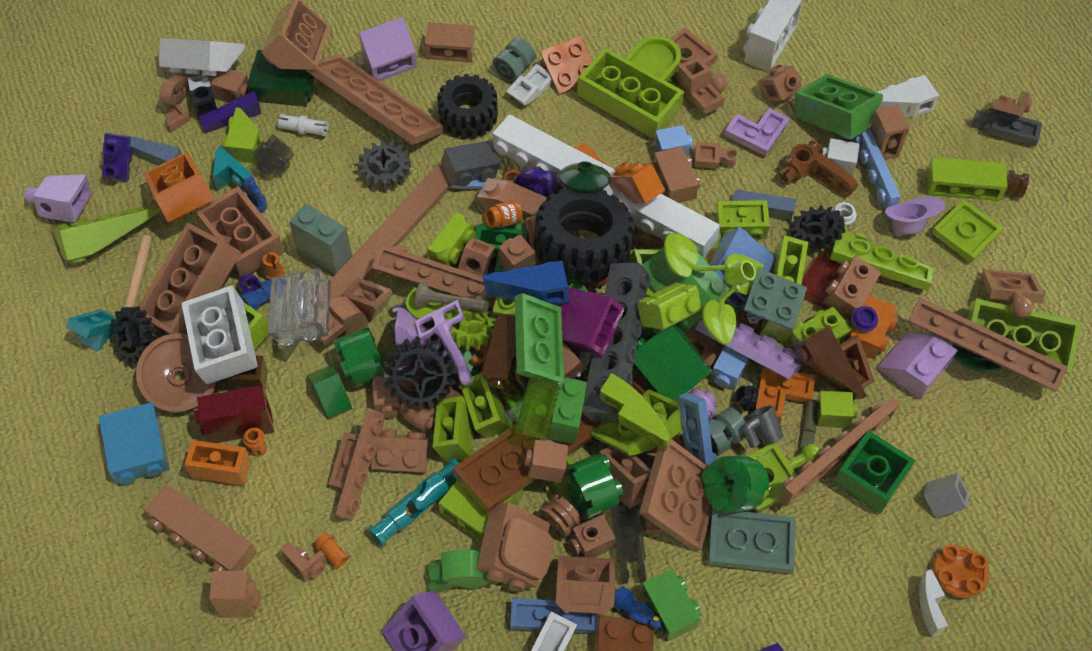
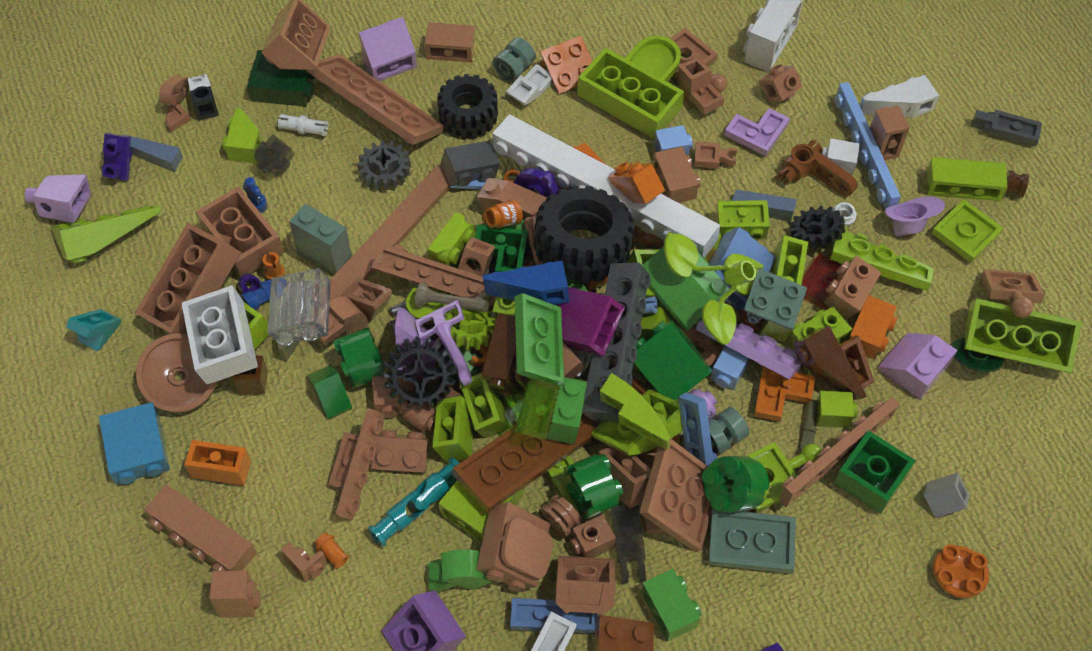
black gear [109,306,157,364] -> none
light nougat bar [124,235,152,307] -> none
orange brick [143,151,214,222] -> none
white slope [159,38,245,76] -> none
dark red brick [194,385,275,443] -> none
dark purple piece [199,91,262,133] -> none
nougat brick [211,69,249,103] -> none
teal slope [213,146,253,190] -> none
orange pin [243,428,267,457] -> none
nougat brick [499,234,535,271] -> none
nougat brick [524,440,568,483] -> none
dark green dish [559,161,610,192] -> none
blue piece [614,586,662,629] -> none
lime brick [637,282,701,330] -> none
black plate [733,385,758,411] -> none
flat silver piece [742,405,784,448] -> none
bright green slope [795,74,883,139] -> none
dark purple plate [851,306,878,332] -> none
nougat plate [907,297,1068,392] -> none
white slope [919,569,948,638] -> none
nougat bracket [990,92,1032,116] -> none

